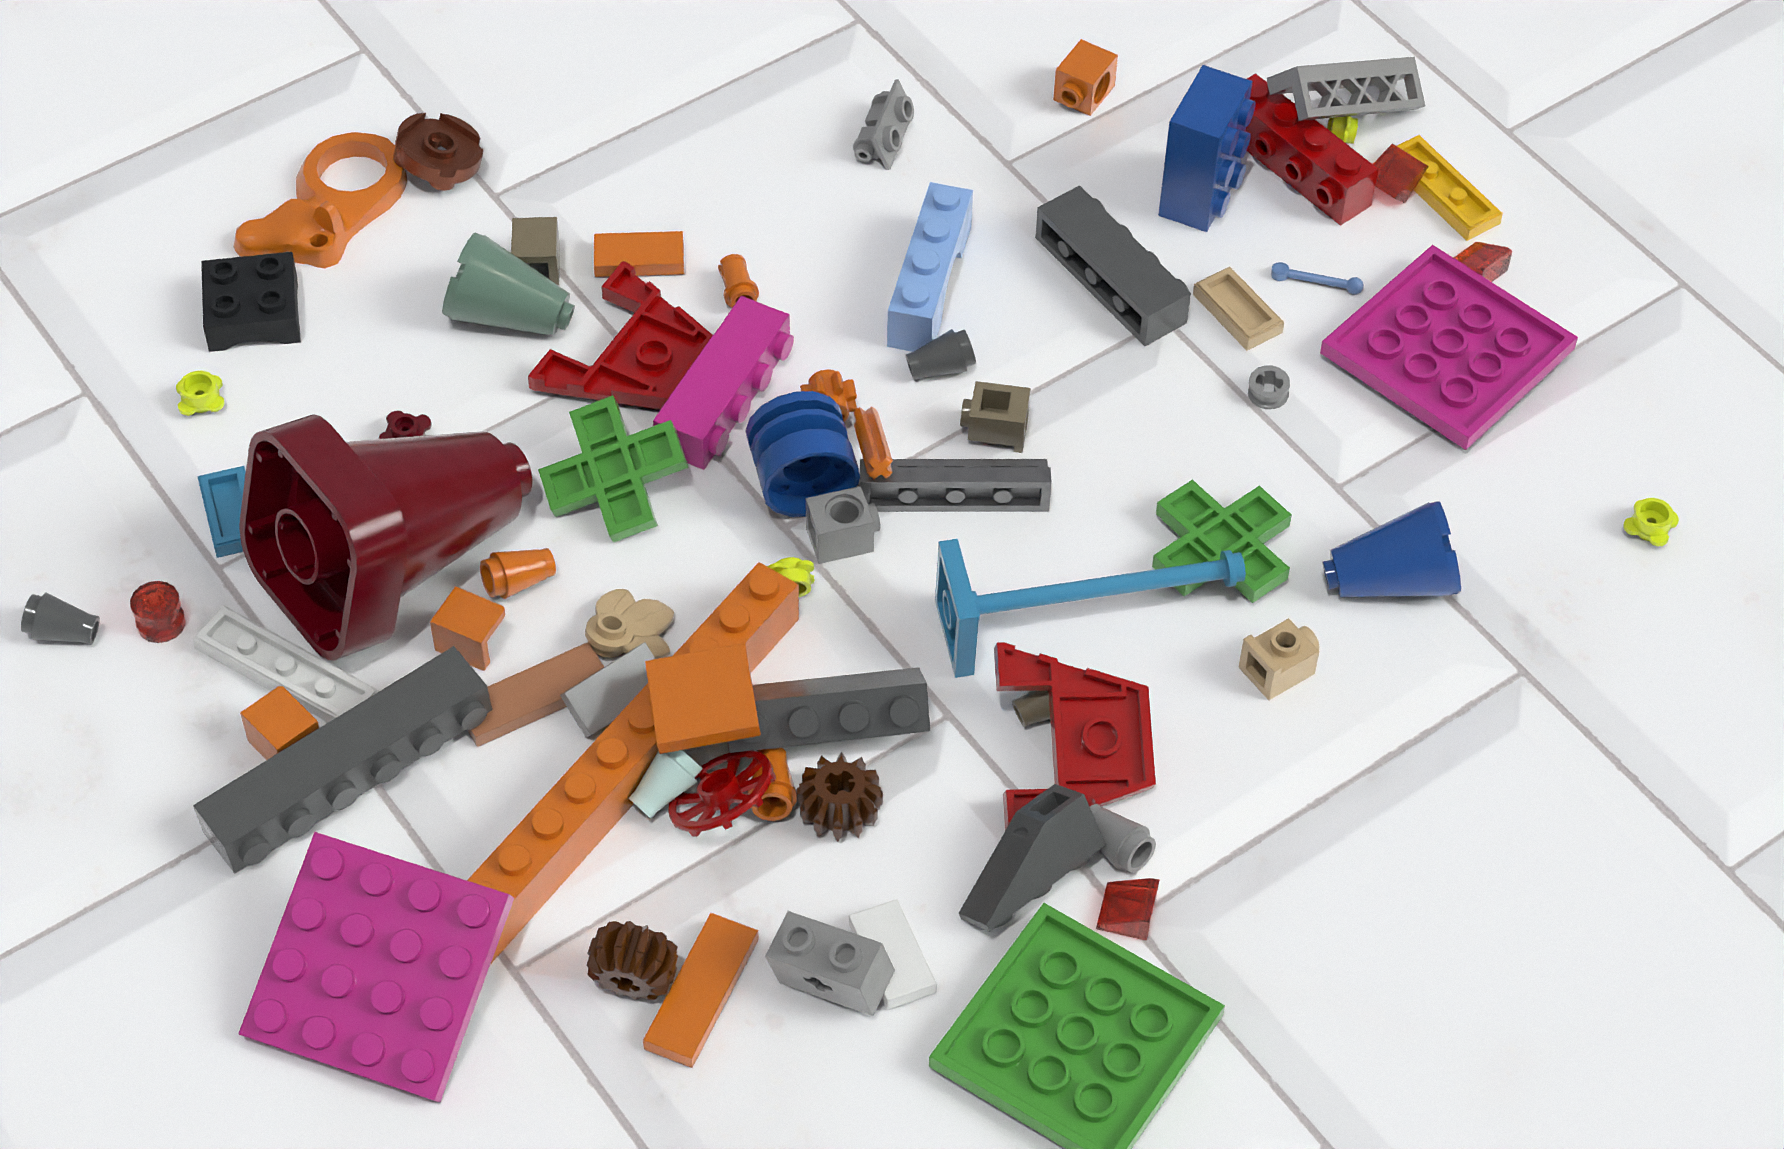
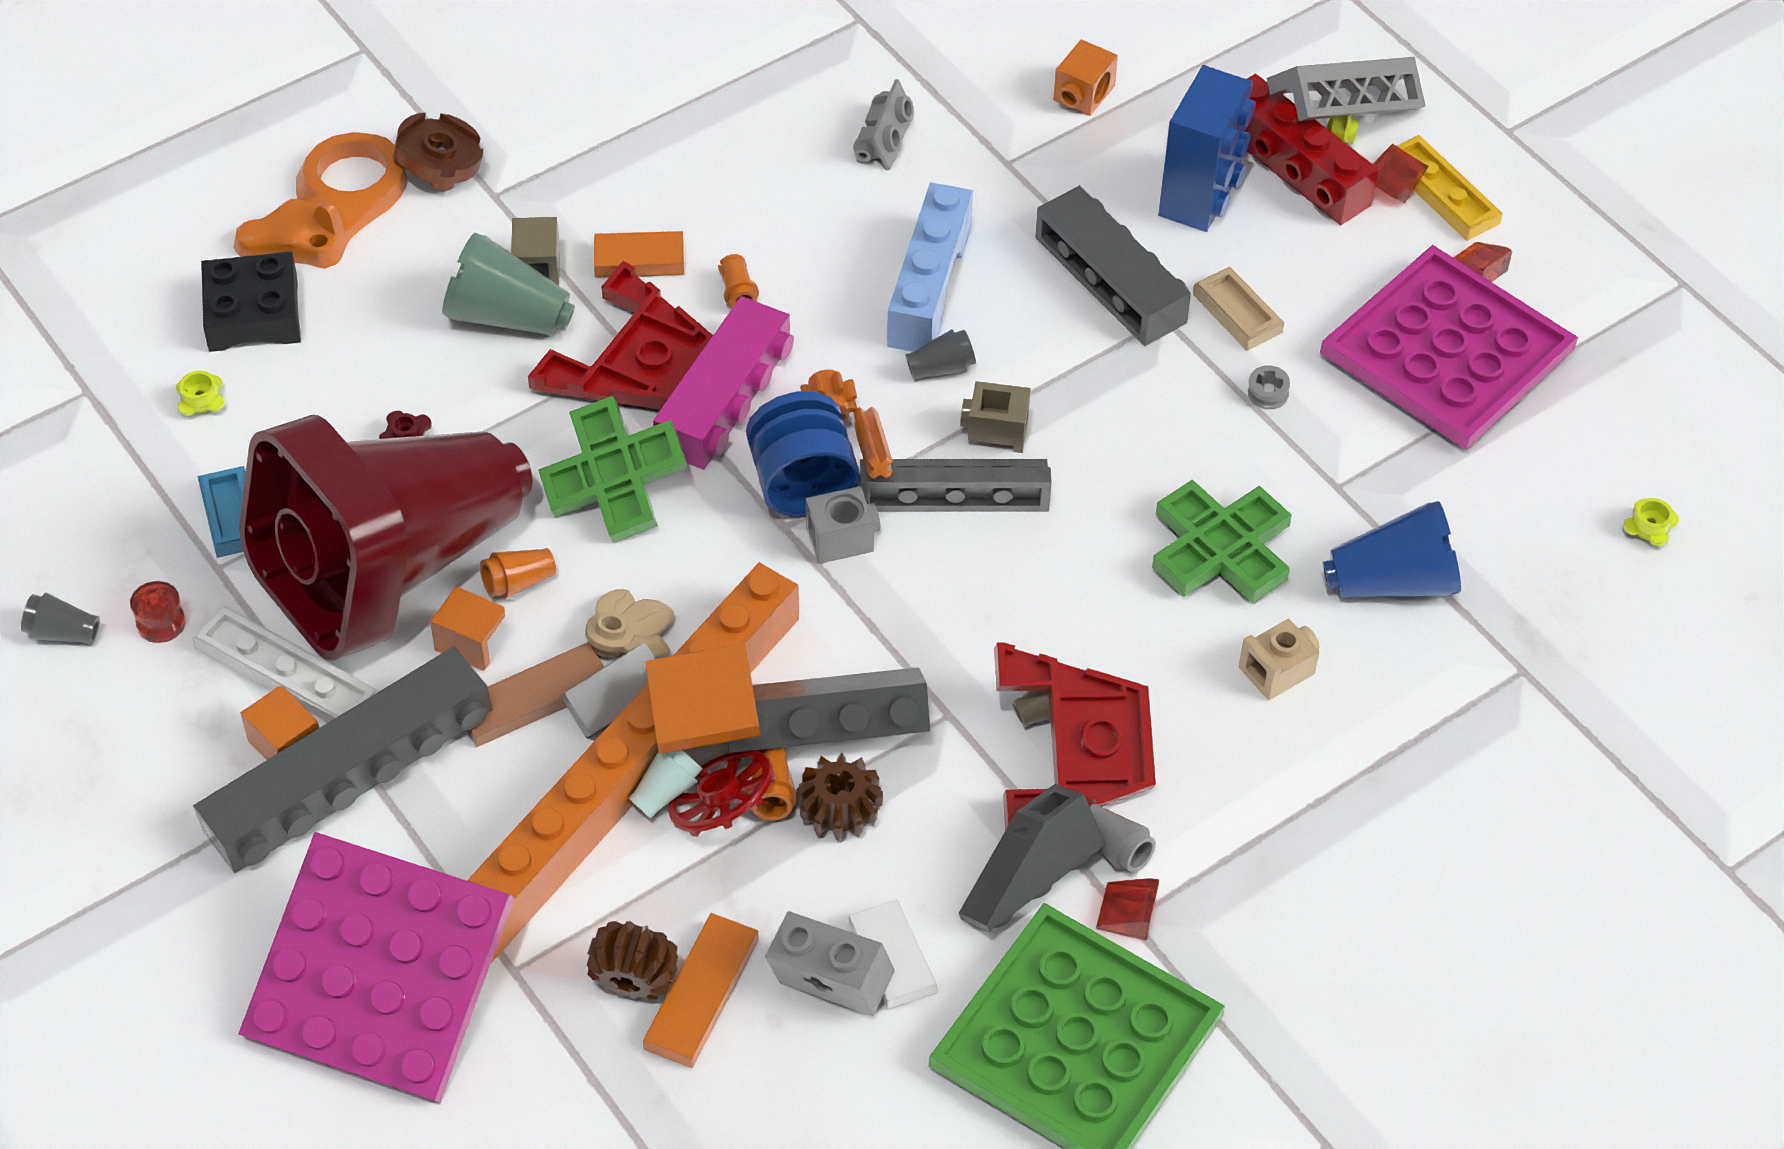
neon yellow plate [767,557,815,597] -> none
dark azure tile [935,539,1246,678] -> none
medium blue hinge [1271,262,1364,295] -> none

